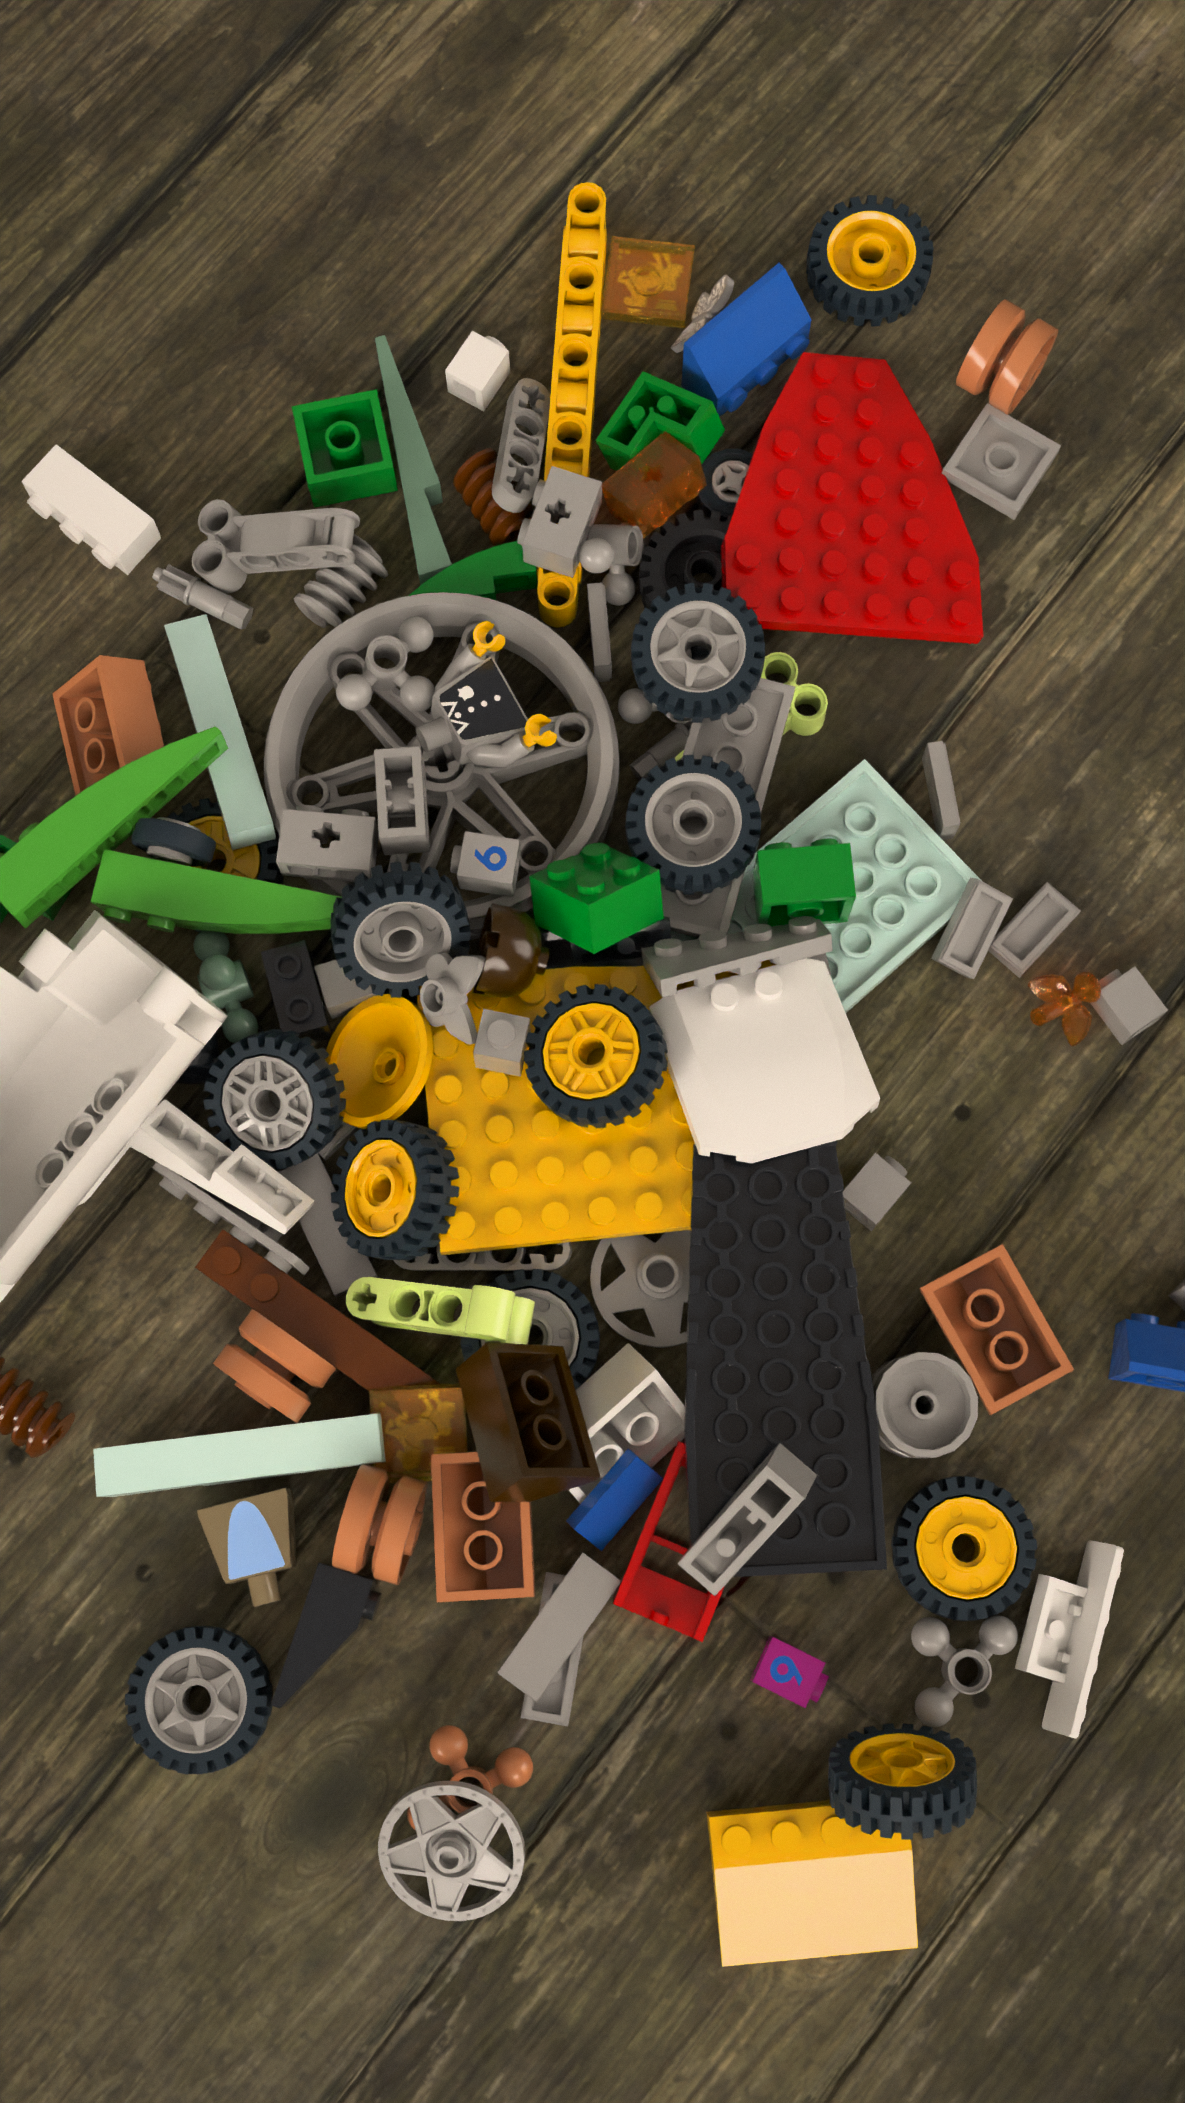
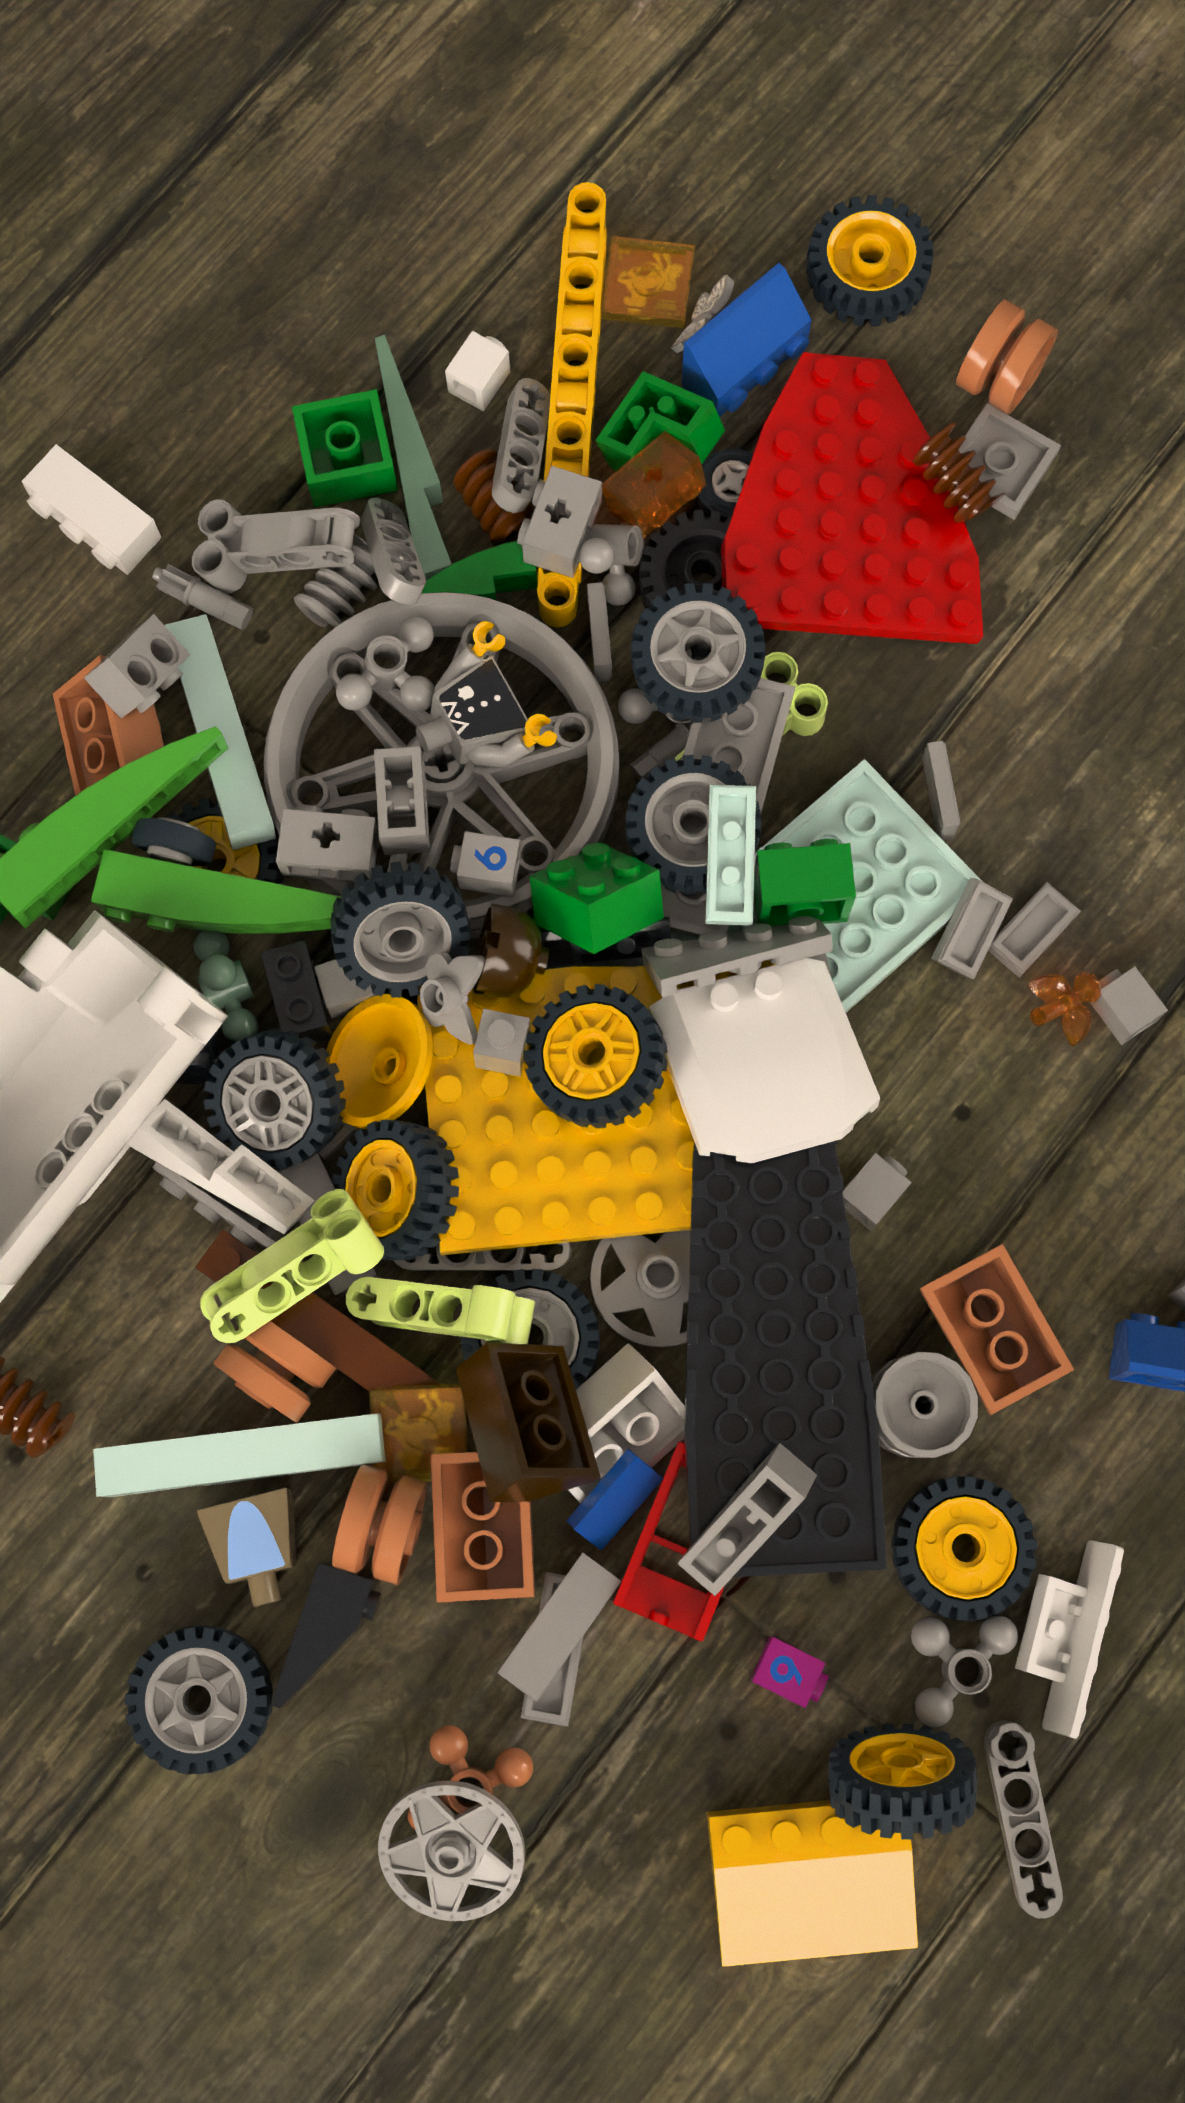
none -> light grey brick [84,614,190,719]
none -> yellowish green piece [200,1189,384,1343]
none -> light grey beam [360,498,426,605]
none -> light aqua tile [706,785,756,925]
none -> reddish brown piece [913,422,1005,523]
none -> light grey beam [984,1721,1063,1918]

